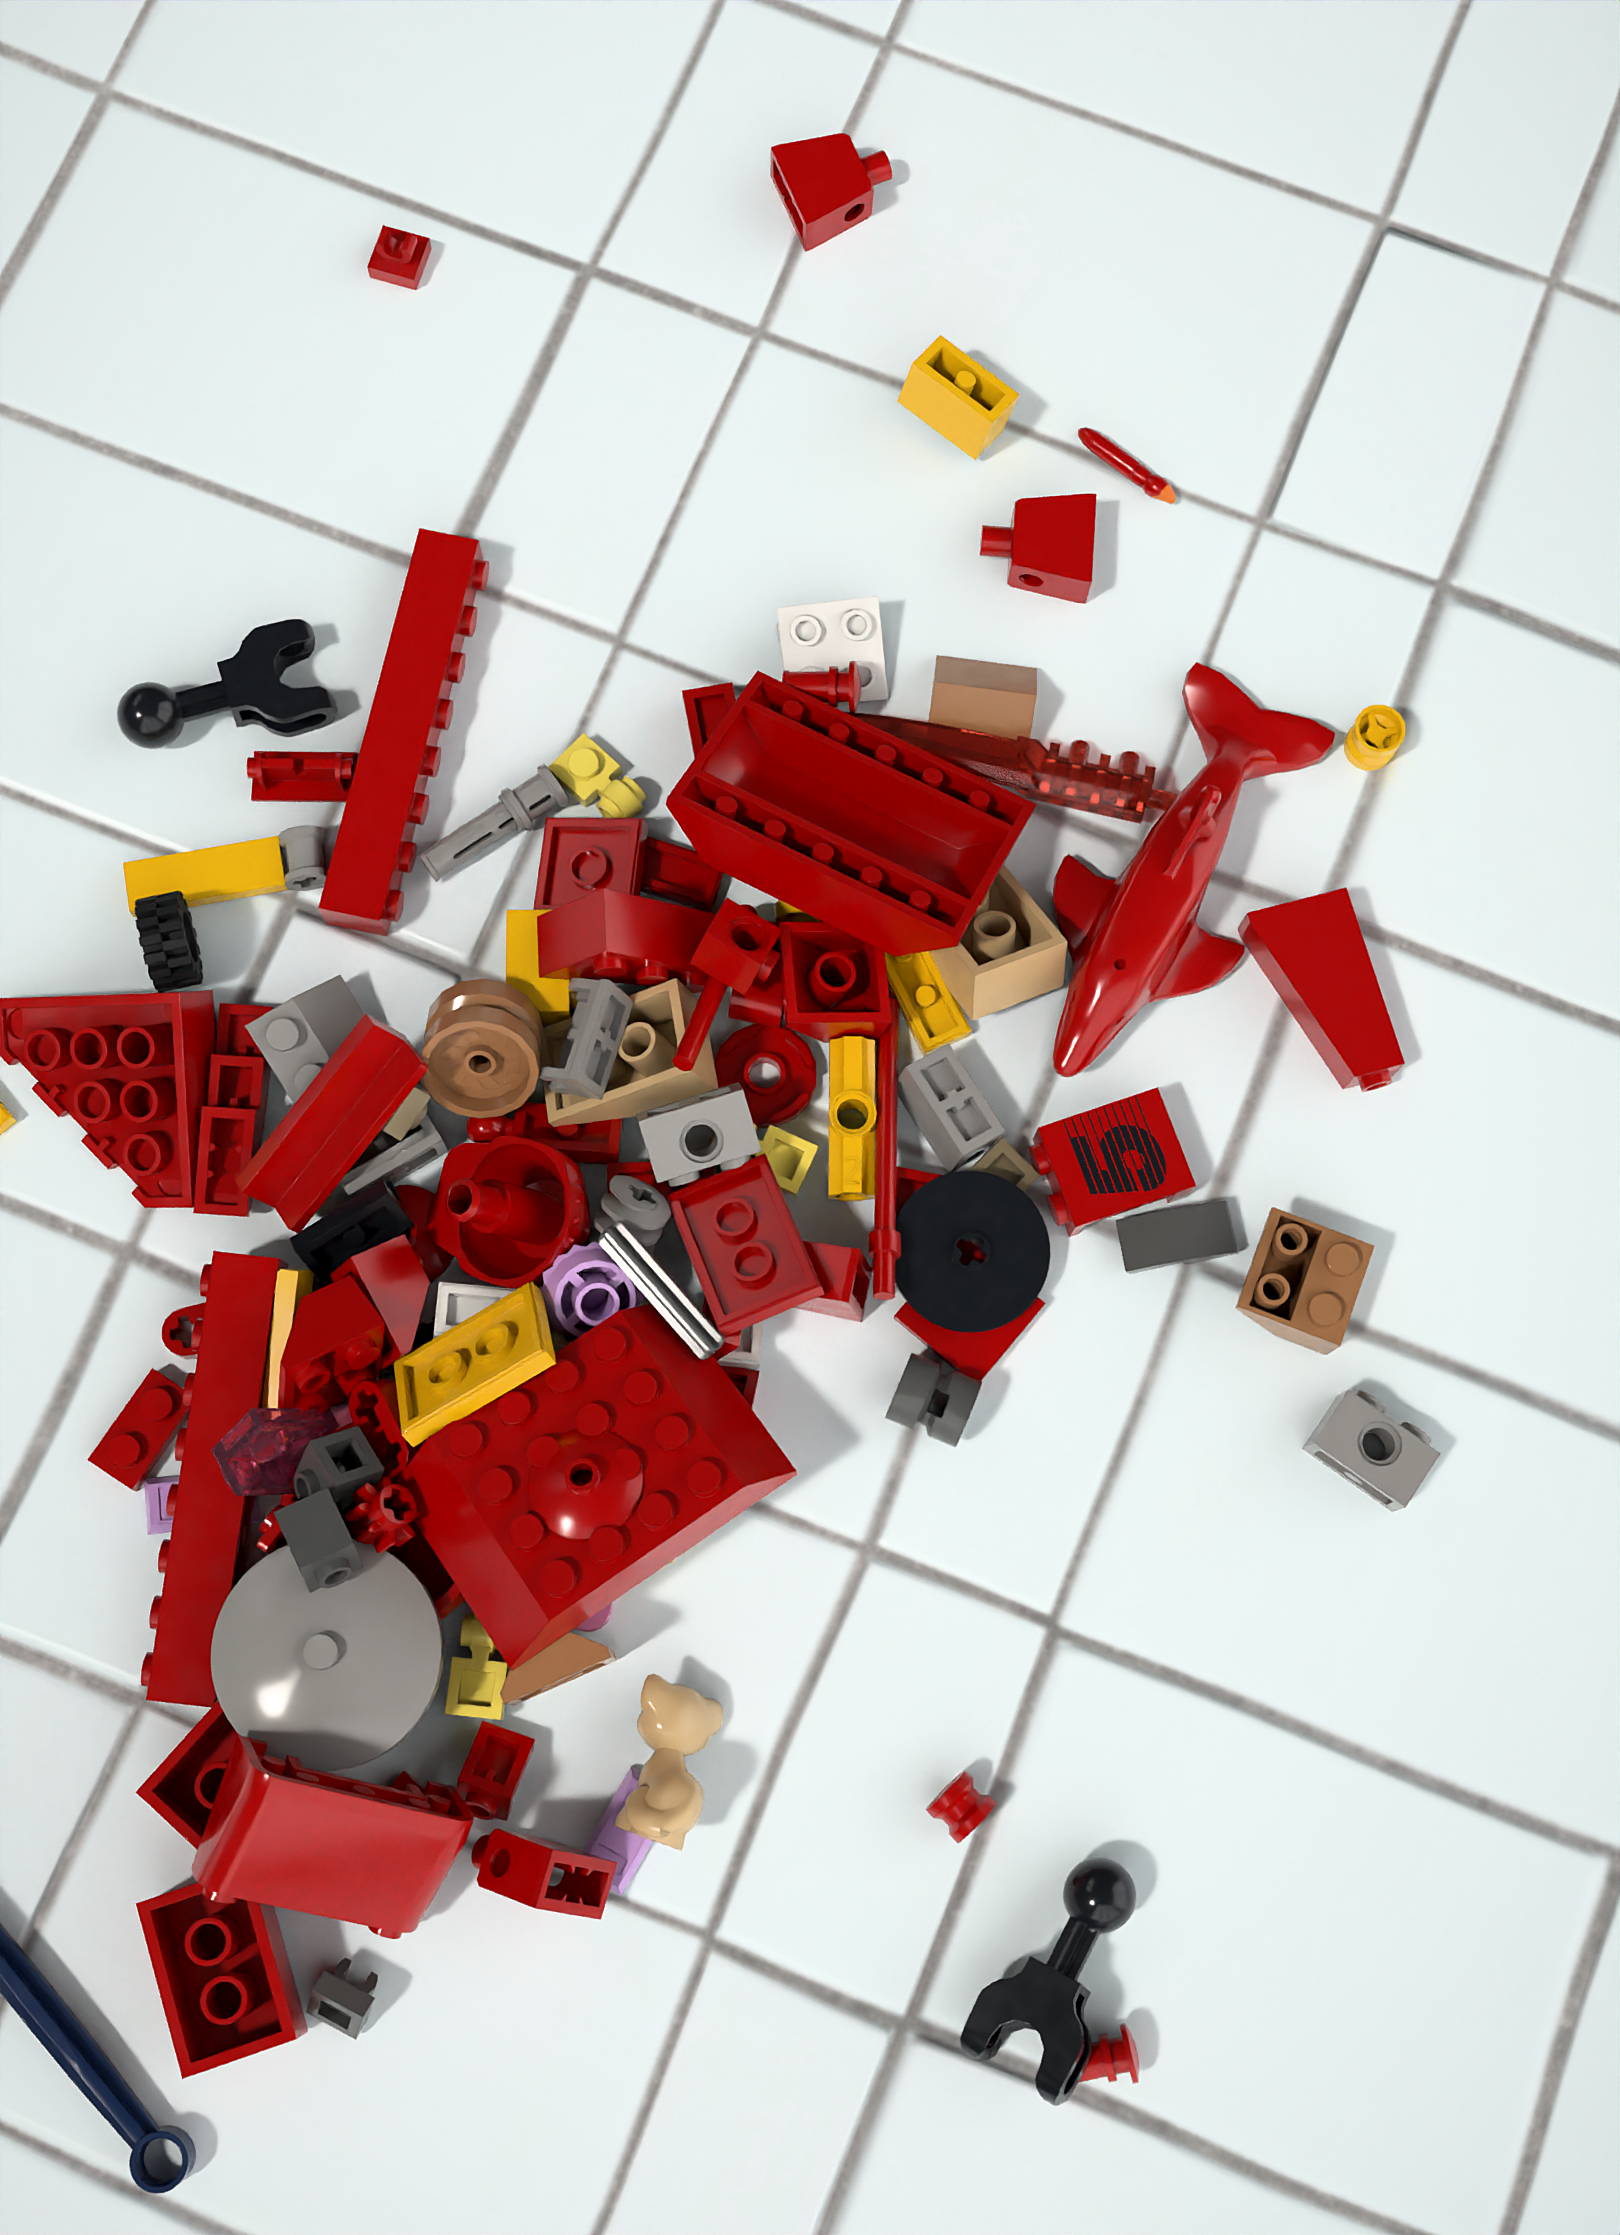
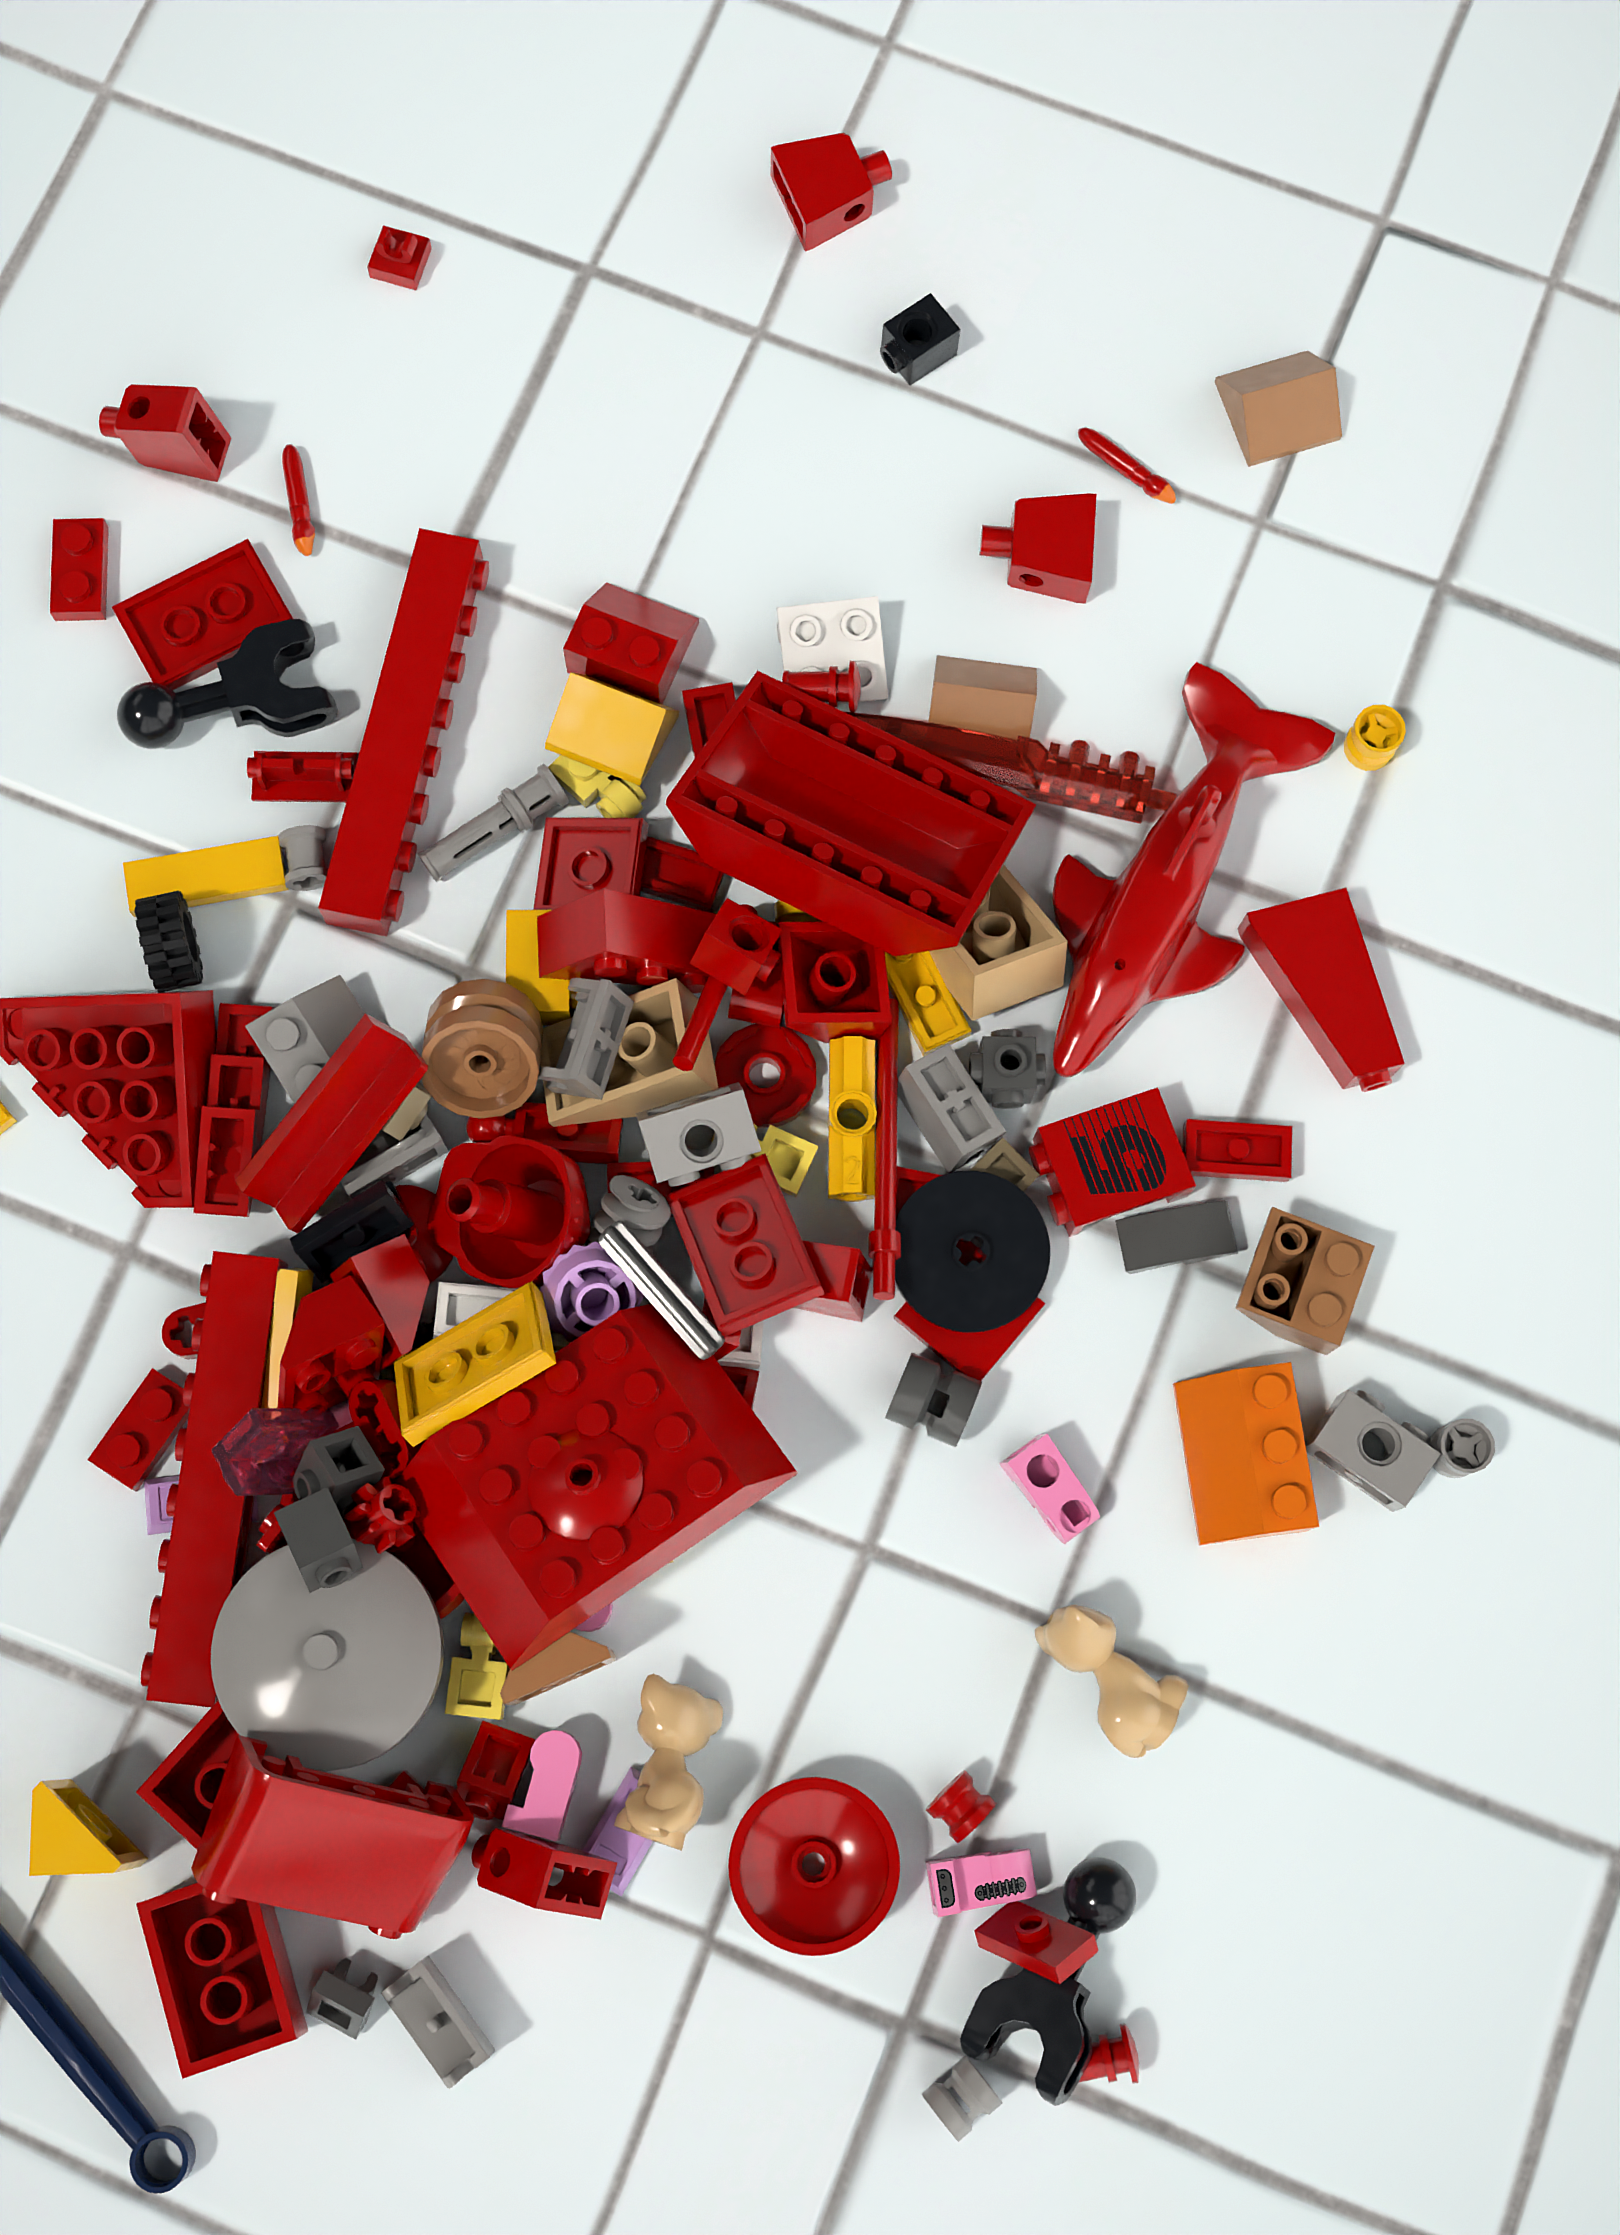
yellow brick [897,335,1020,460] -> none
none -> yellow slope [29,1779,149,1876]
none -> red plate [50,518,109,621]
none -> red torso [99,384,232,482]
none -> red tile [112,539,293,691]
none -> red piece [282,444,315,556]
none -> light grey hinge [381,1955,495,2089]
none -> bright pink leg [502,1730,582,1842]
none -> yellow slope [545,672,680,786]
none -> red slope [563,582,699,704]
none -> red dish [728,1777,900,1956]
none -> black brick [880,293,961,385]
none -> light grey wheel [922,2055,1003,2142]
none -> bright pink leg [925,1848,1037,1917]
none -> dark grey brick [969,1029,1046,1109]
none -> red plate [974,1901,1099,1984]
none -> bright pink leg [999,1433,1100,1544]
none -> tan animal [1034,1605,1189,1758]
none -> orange slope [1173,1362,1319,1546]
none -> red plate [1183,1119,1293,1182]
none -> medium nougat slope [1215,350,1342,467]
none -> light grey wheel [1429,1419,1495,1478]

